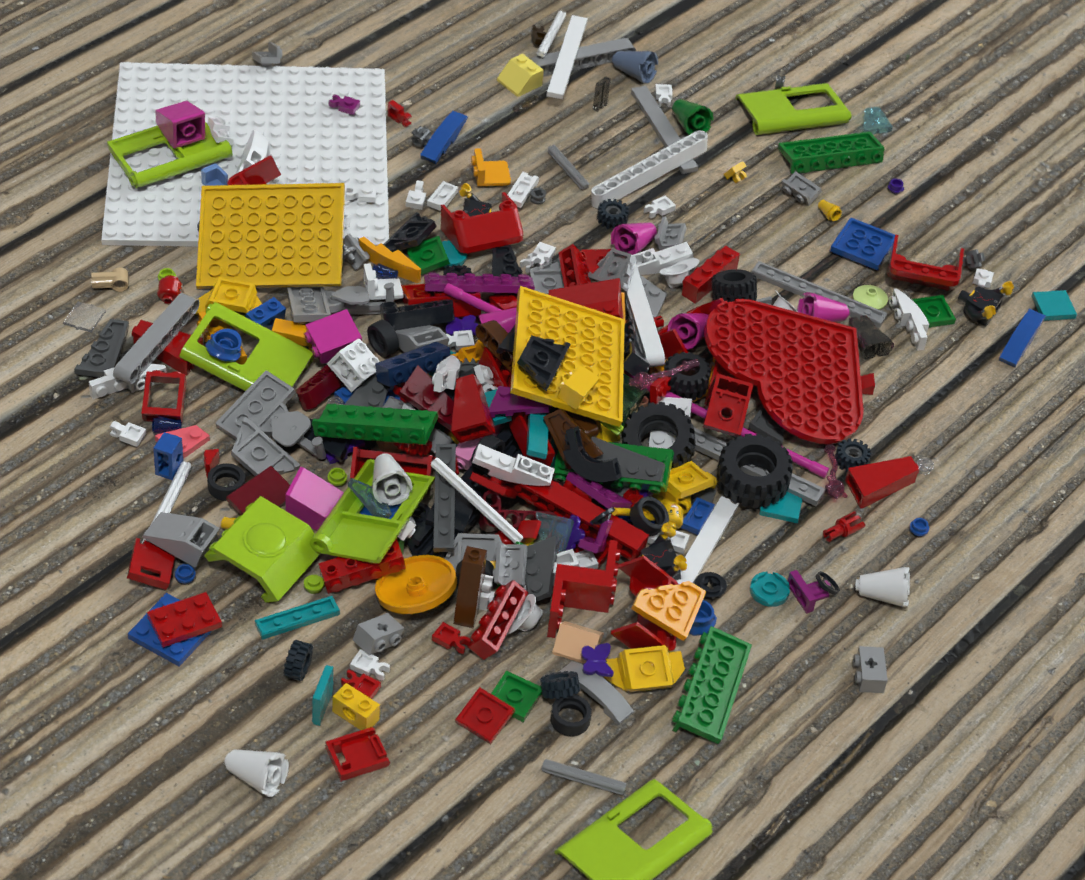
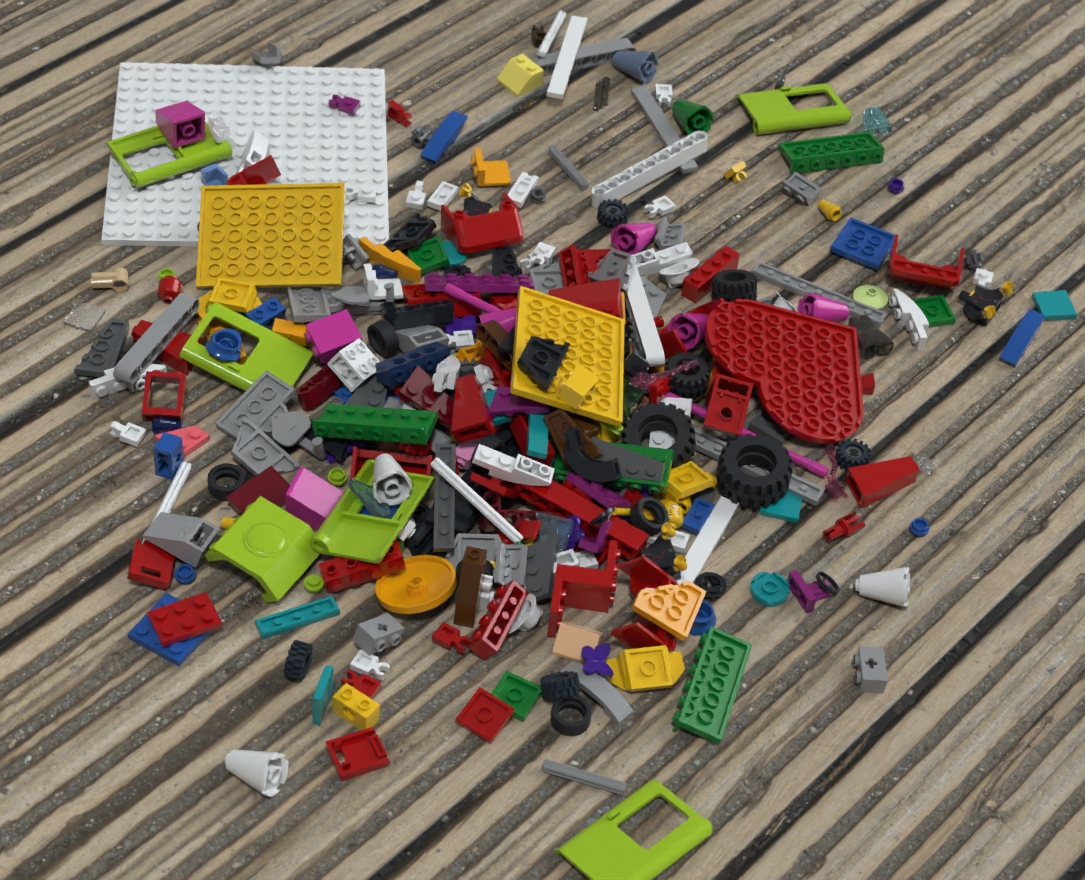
red slope [204,449,220,478] -> none

